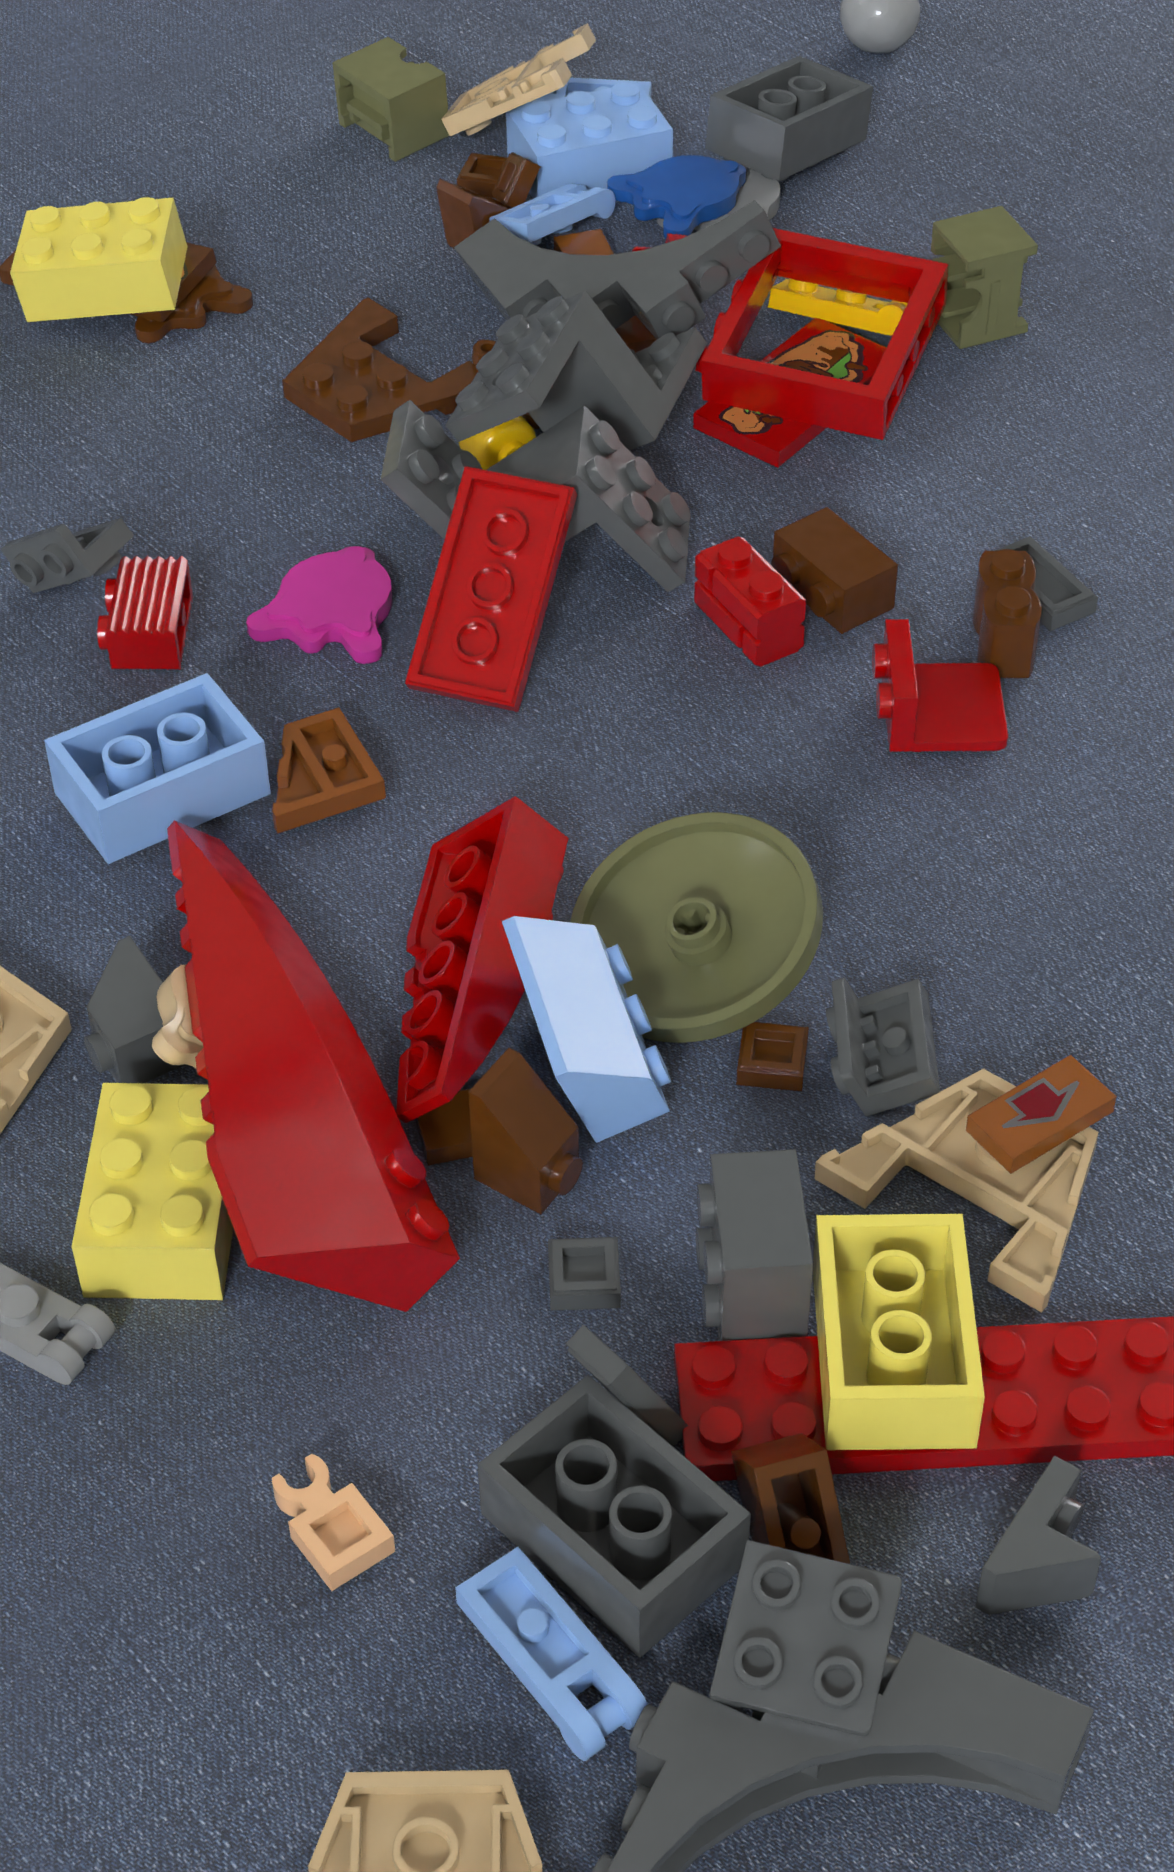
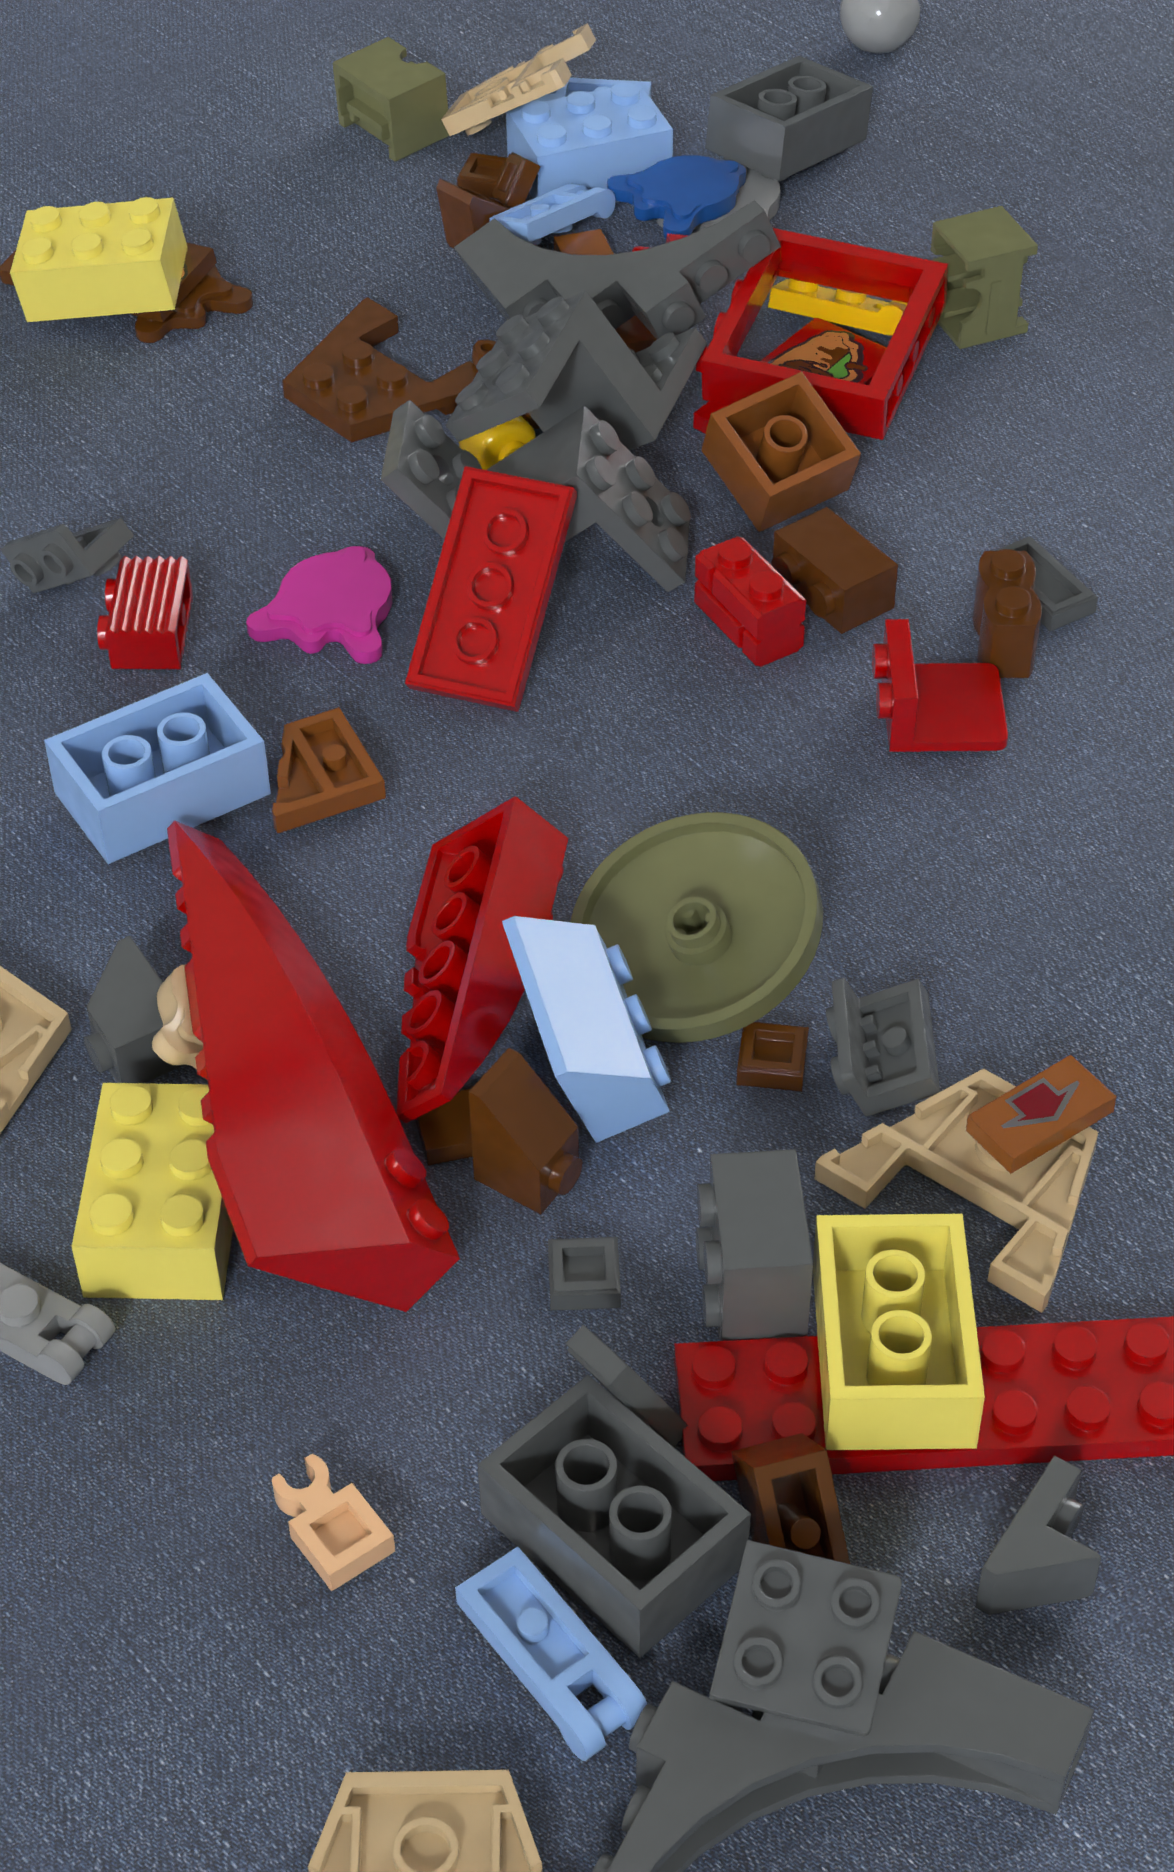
none -> dark orange brick [701,372,861,532]

